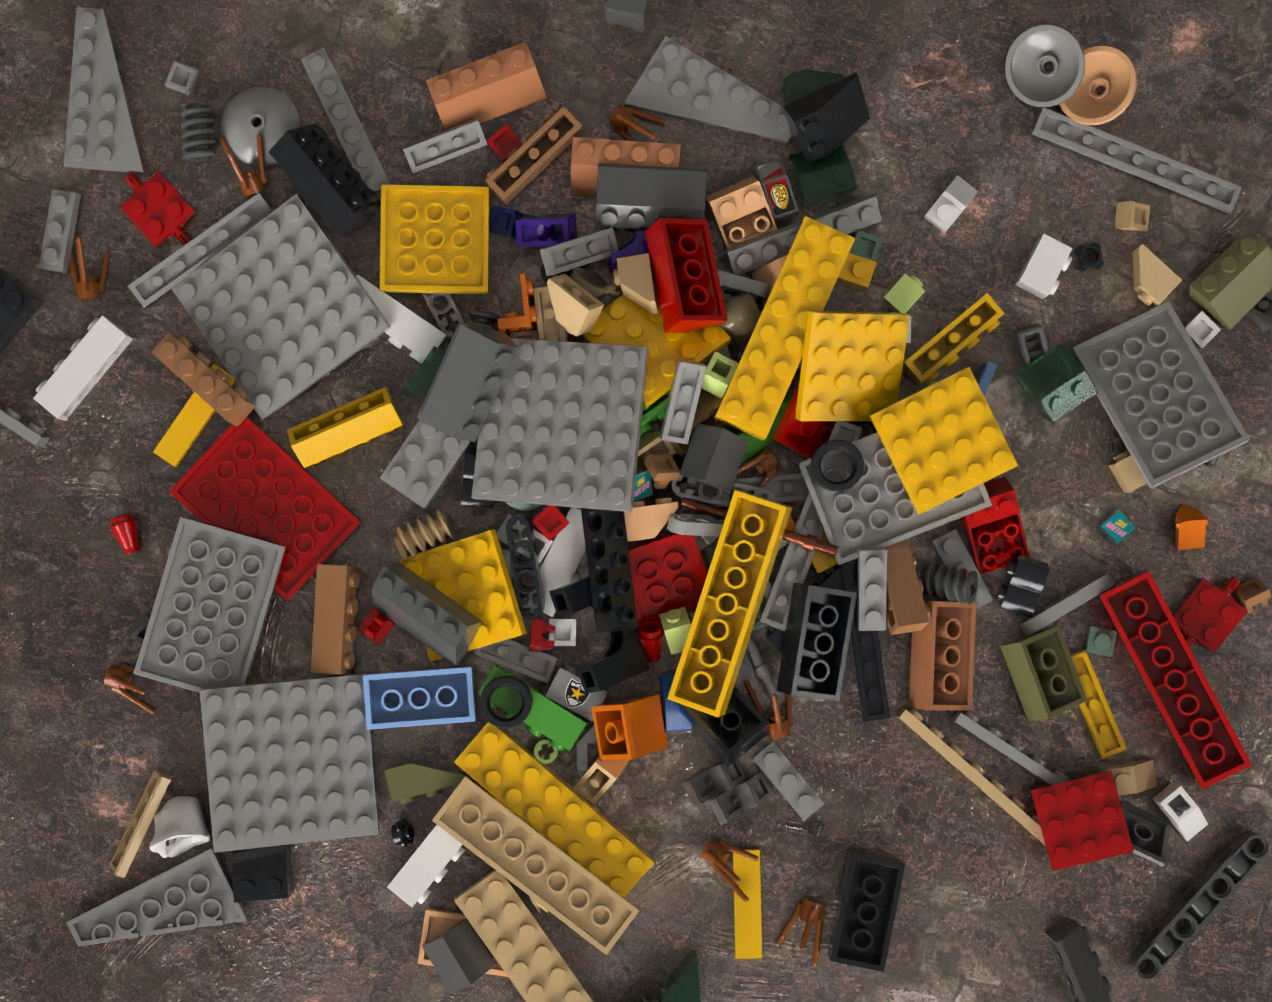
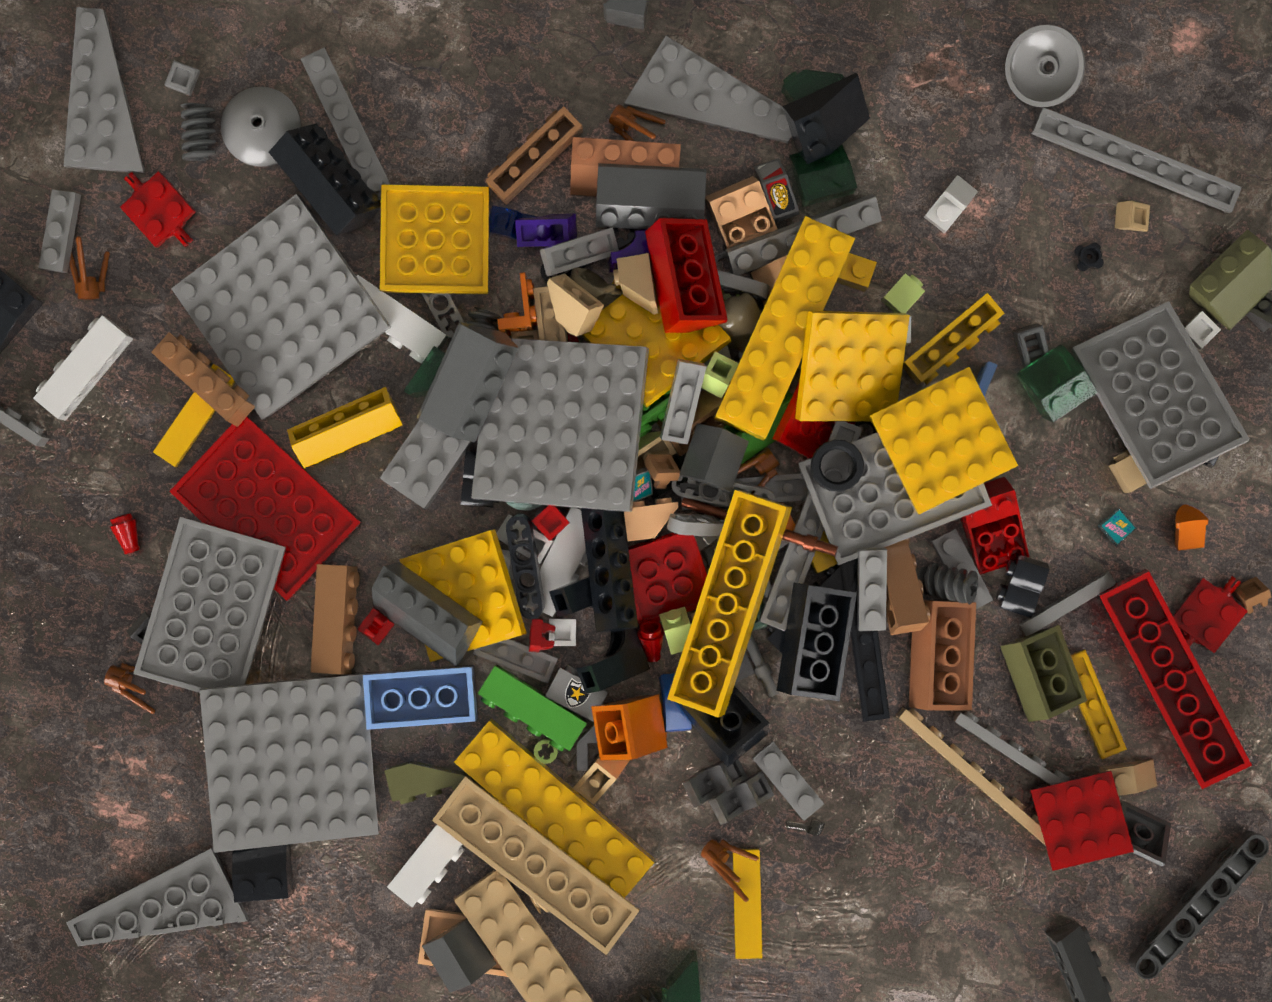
tan tile [109,769,171,878] -> none
light grey plate [128,193,273,308] -> none
white piece [149,796,211,858] -> none
dark orange plant [219,134,268,196] -> none
black plate [391,818,414,848] -> none
tan piece [394,510,454,560] -> none
light grey plate [402,118,487,173] -> none
nougat slope [426,42,547,130] -> none
black tyre [480,676,532,729] -> none
red tile [486,124,523,163] -> none
dark orange plant [744,680,793,739] -> none
dark orange plant [775,898,826,966] -> none
black brick [827,849,905,972] -> none
sand green plate [849,230,883,261] -> none
white brick [1014,234,1072,299] -> none
light nougat dish [1059,46,1137,125] -> none
sand green plate [1084,626,1117,657] -> none
tan slope [1132,244,1182,307] -> none
white slope [1152,782,1208,841] -> none

